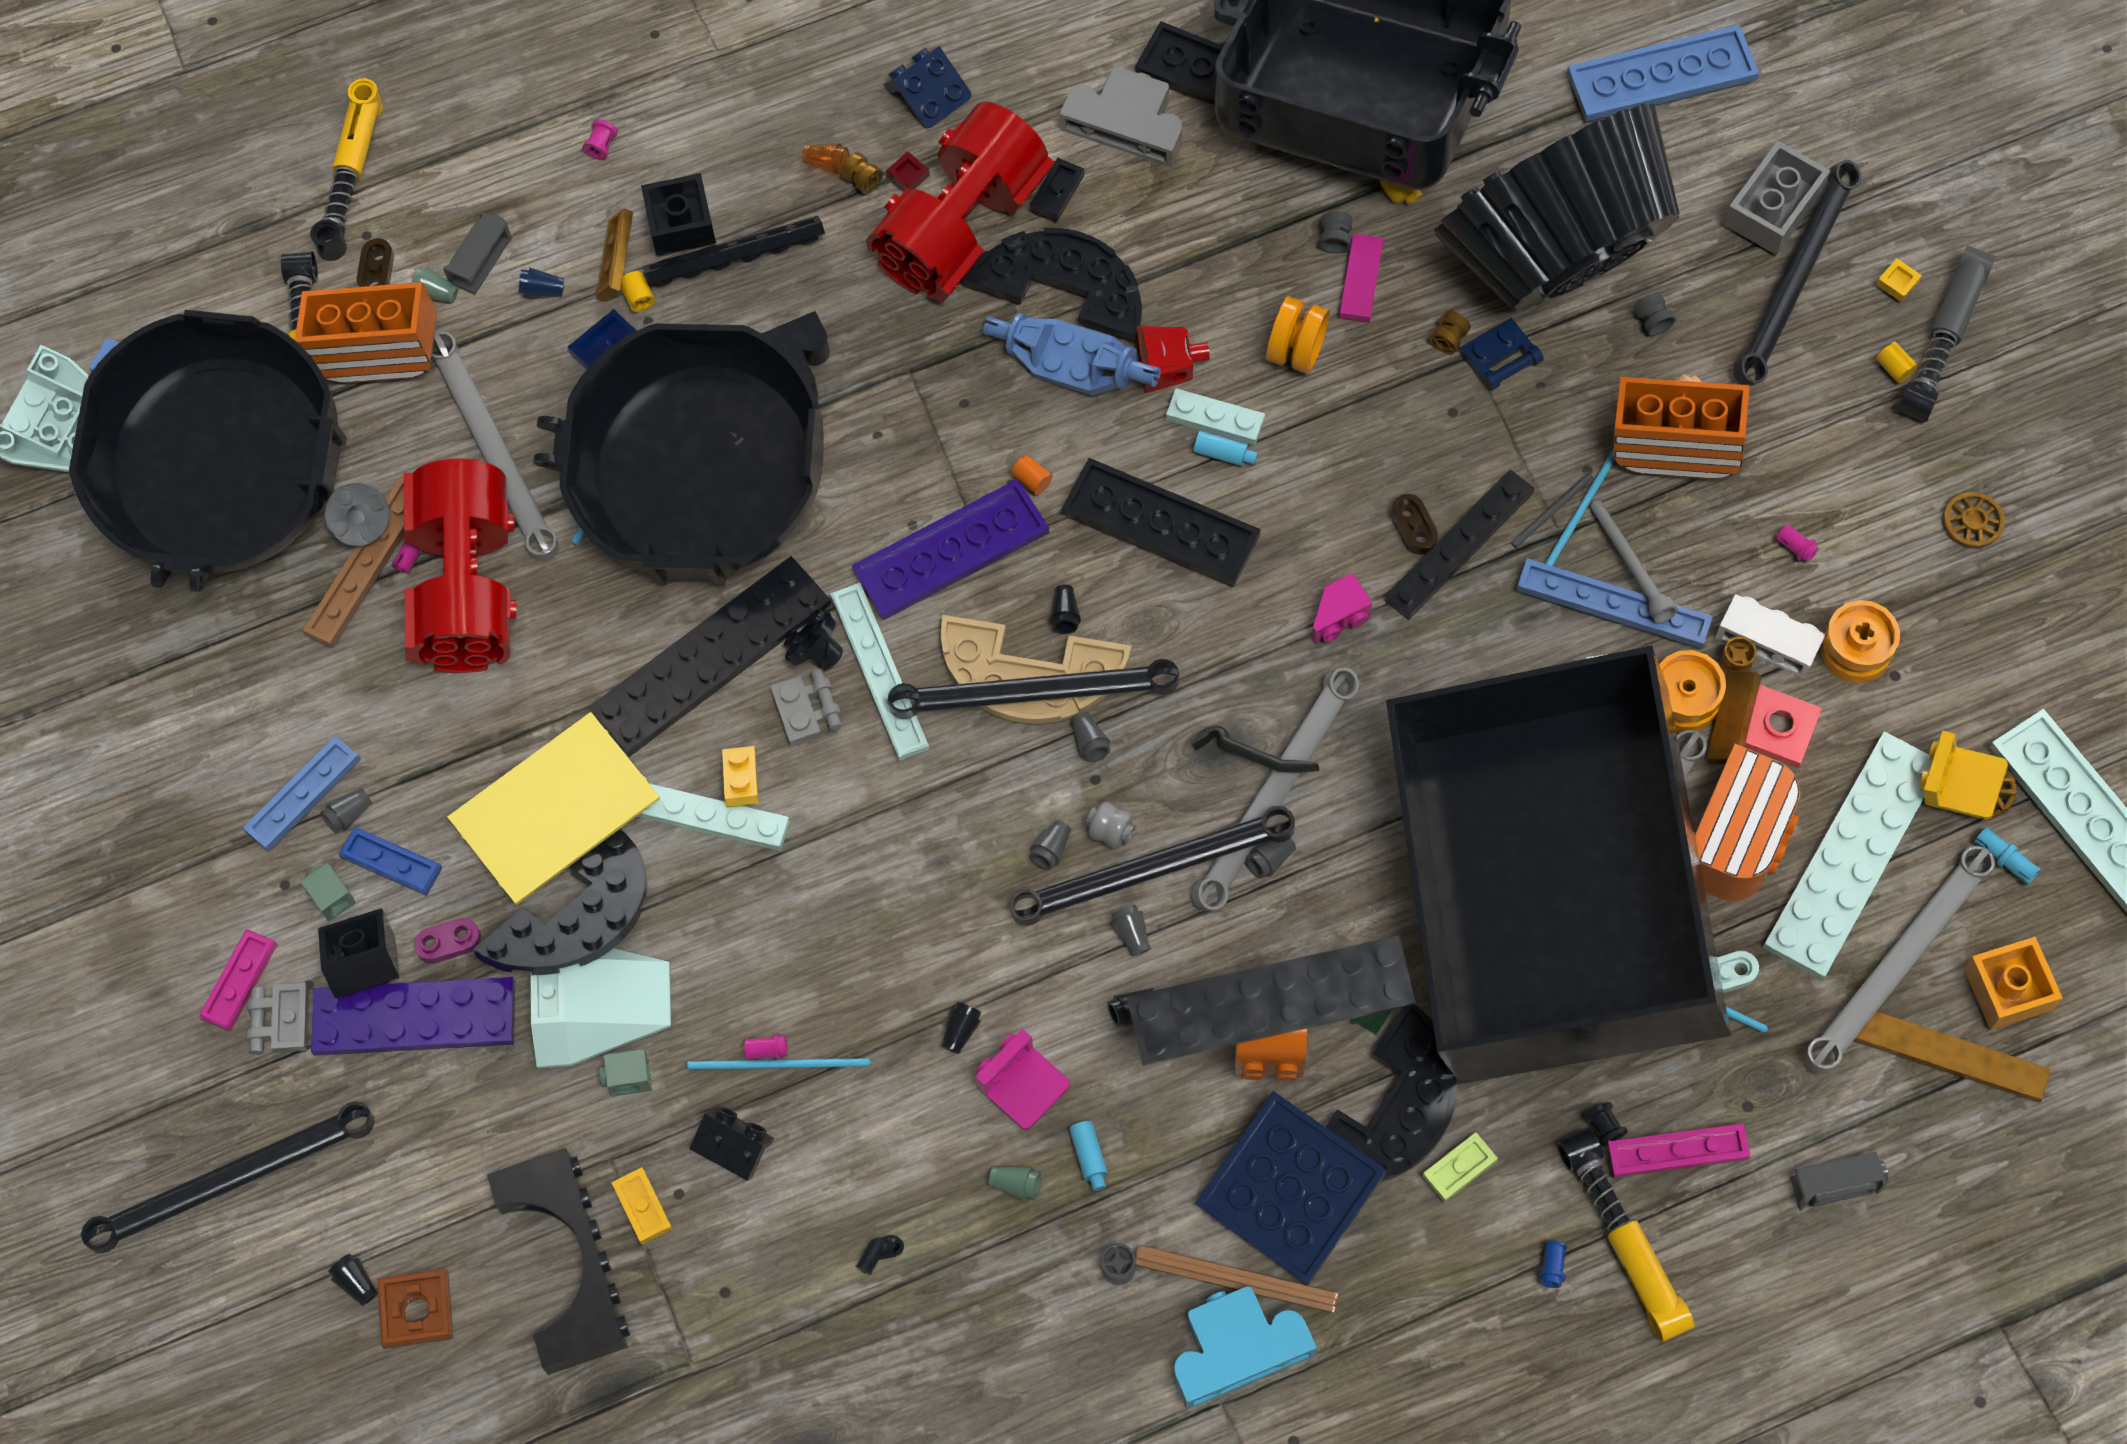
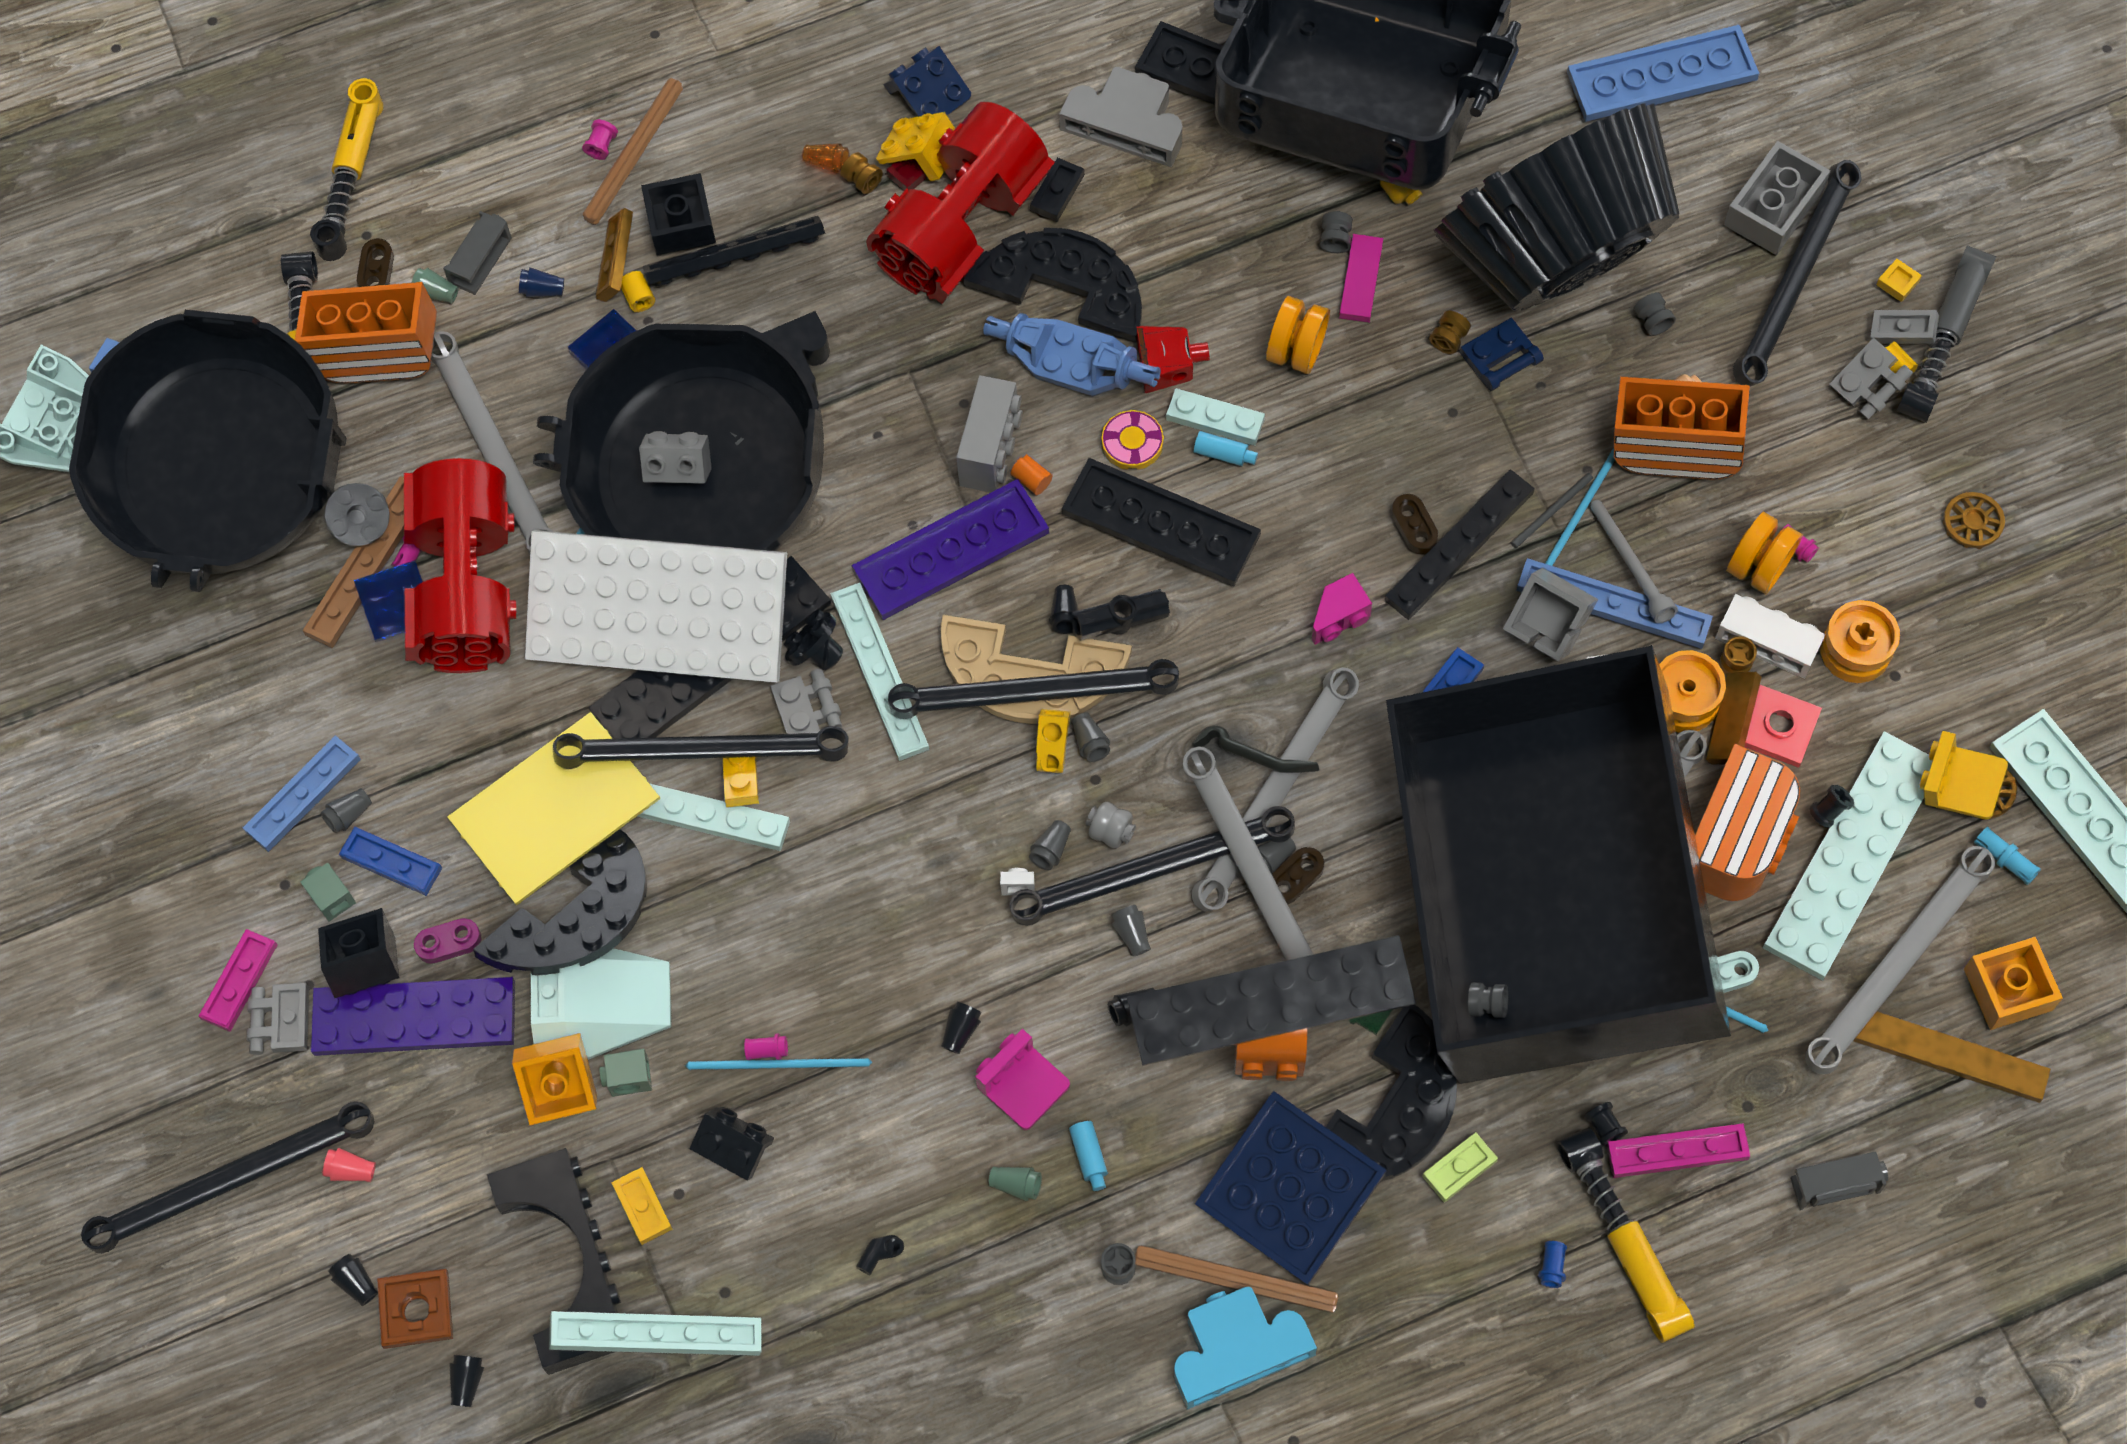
none -> coral cone [322,1148,376,1183]
none -> clear blue plate [354,560,423,642]
none -> black cone [450,1355,485,1407]
none -> light orange brick [512,1033,597,1125]
none -> white plate [525,530,787,683]
none -> light aqua plate [549,1311,761,1356]
none -> black piece [553,726,849,769]
none -> medium nougat axle [583,78,683,225]
none -> light grey brick [639,431,712,483]
none -> yellow bracket [876,112,955,181]
none -> light grey brick [956,375,1023,493]
none -> white plate [1000,868,1035,896]
none -> yellow leg [1036,709,1071,773]
none -> black piece [1070,589,1170,641]
none -> tile [1101,410,1164,470]
none -> light grey piece [1183,747,1313,961]
none -> dark brown plate [1272,847,1324,904]
none -> blue plate [1423,647,1484,692]
none -> dark grey wheel [1468,982,1508,1018]
none -> light grey piece [1503,567,1598,661]
none -> light orange wheel [1726,511,1803,595]
none -> black bush [1809,785,1854,828]
none -> light grey plate [1830,337,1913,419]
none -> light grey plate [1870,310,1939,344]

